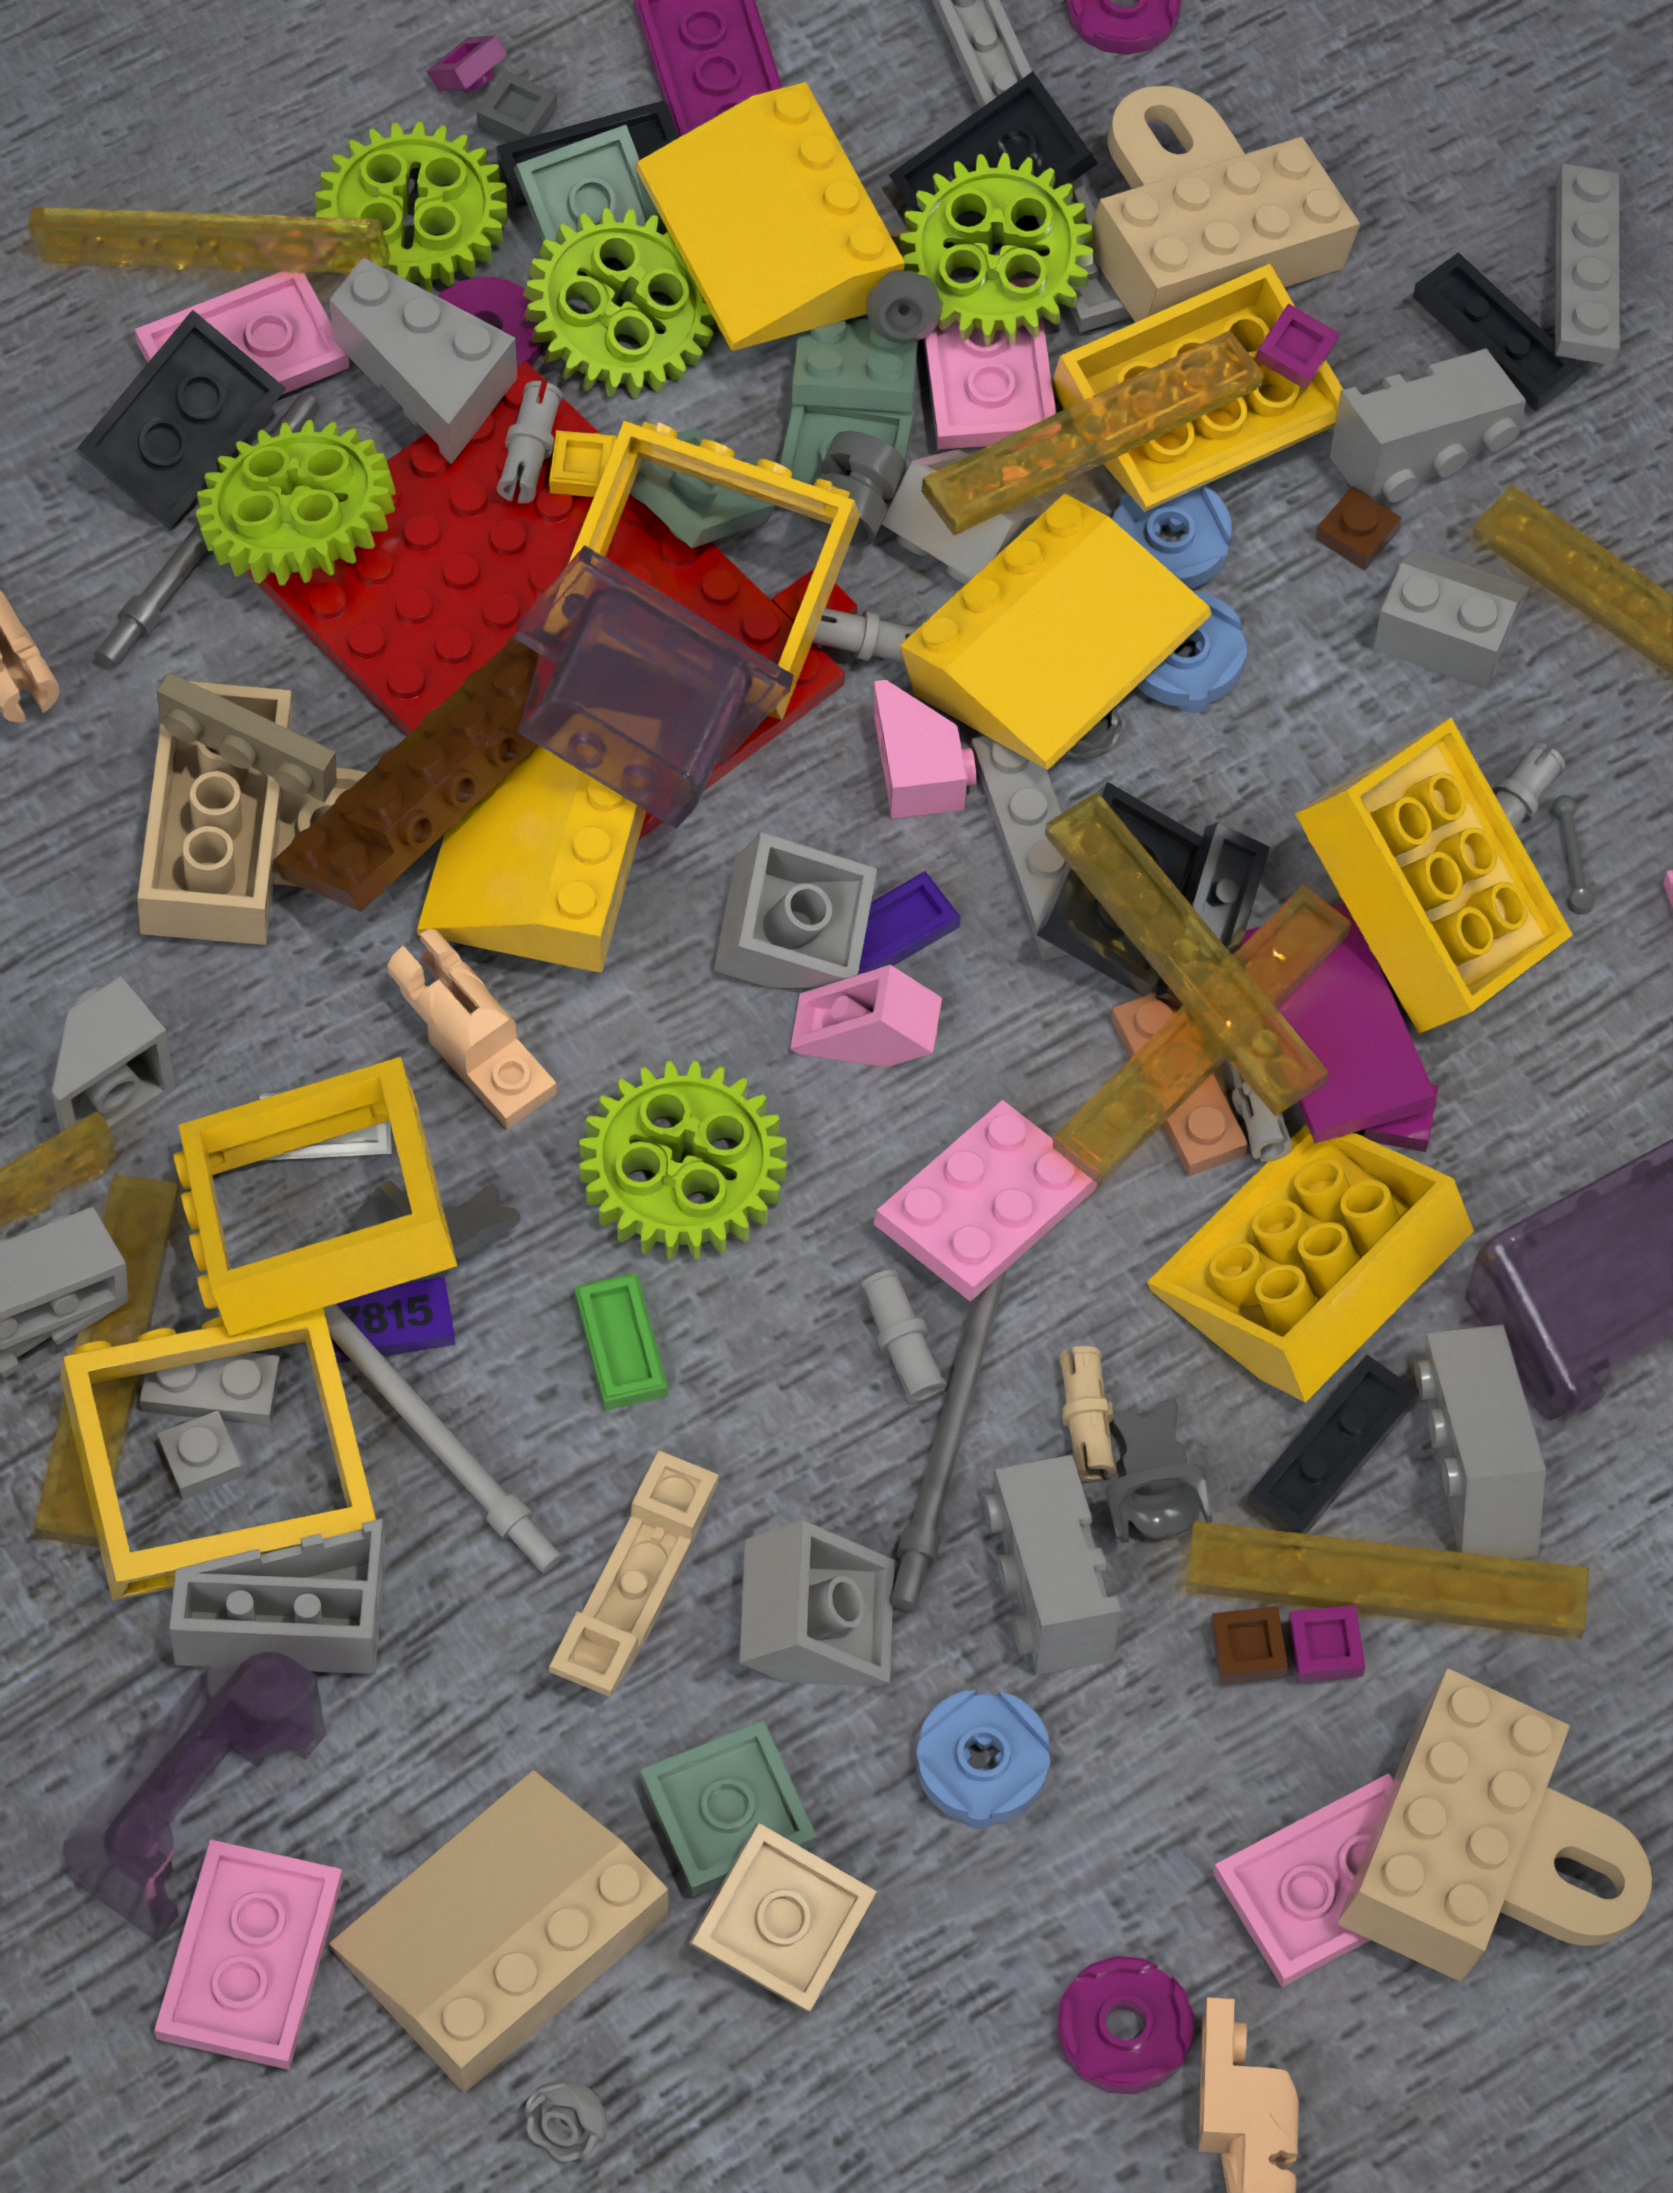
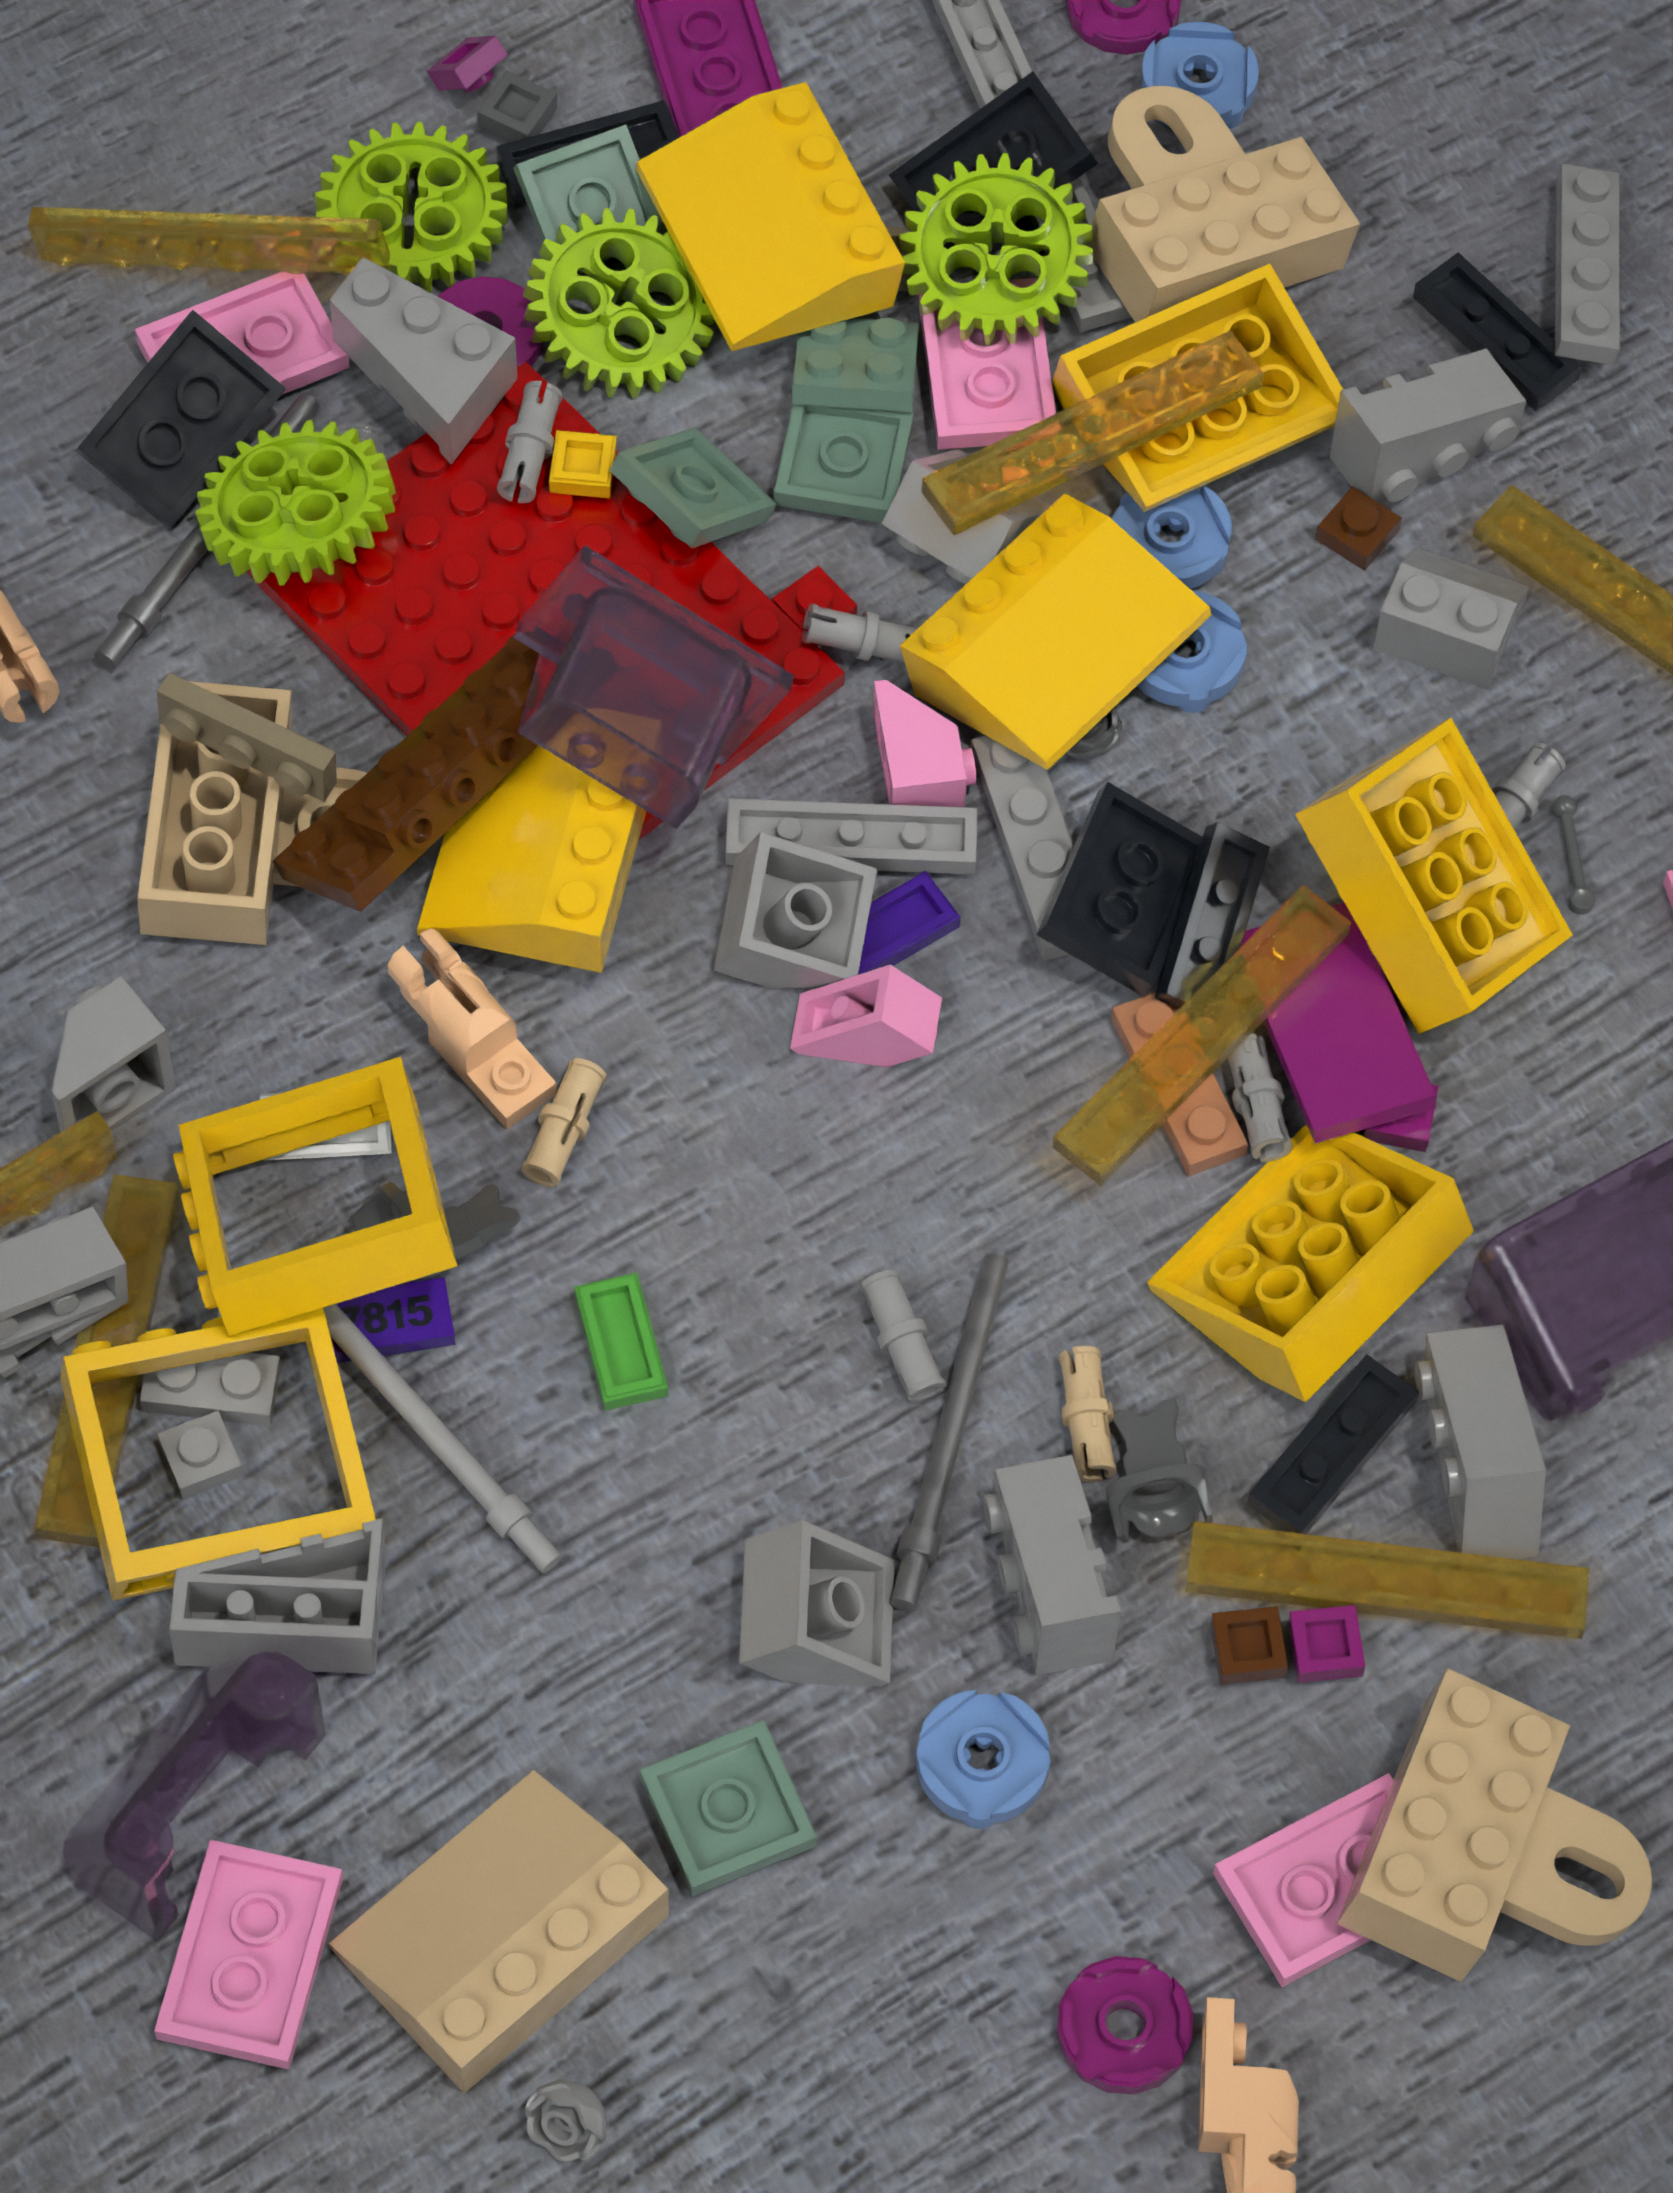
yellow window [544,421,861,720] -> none
tan slope [549,1450,719,1697] -> none
lime gear [579,1061,787,1260] -> none
tan plate [688,1823,877,2012] -> none
dark grey wheel [802,431,906,547] -> none
dark grey plate [866,270,942,344] -> none
bright pink plate [874,1100,1099,1302] -> none
clear yellow plate [1045,792,1329,1116] -> none
magenta plate [1255,303,1340,390] -> none
none -> tan pin [521,1058,607,1187]
none -> light grey plate [725,798,978,874]
none -> medium blue plate [1141,22,1259,129]

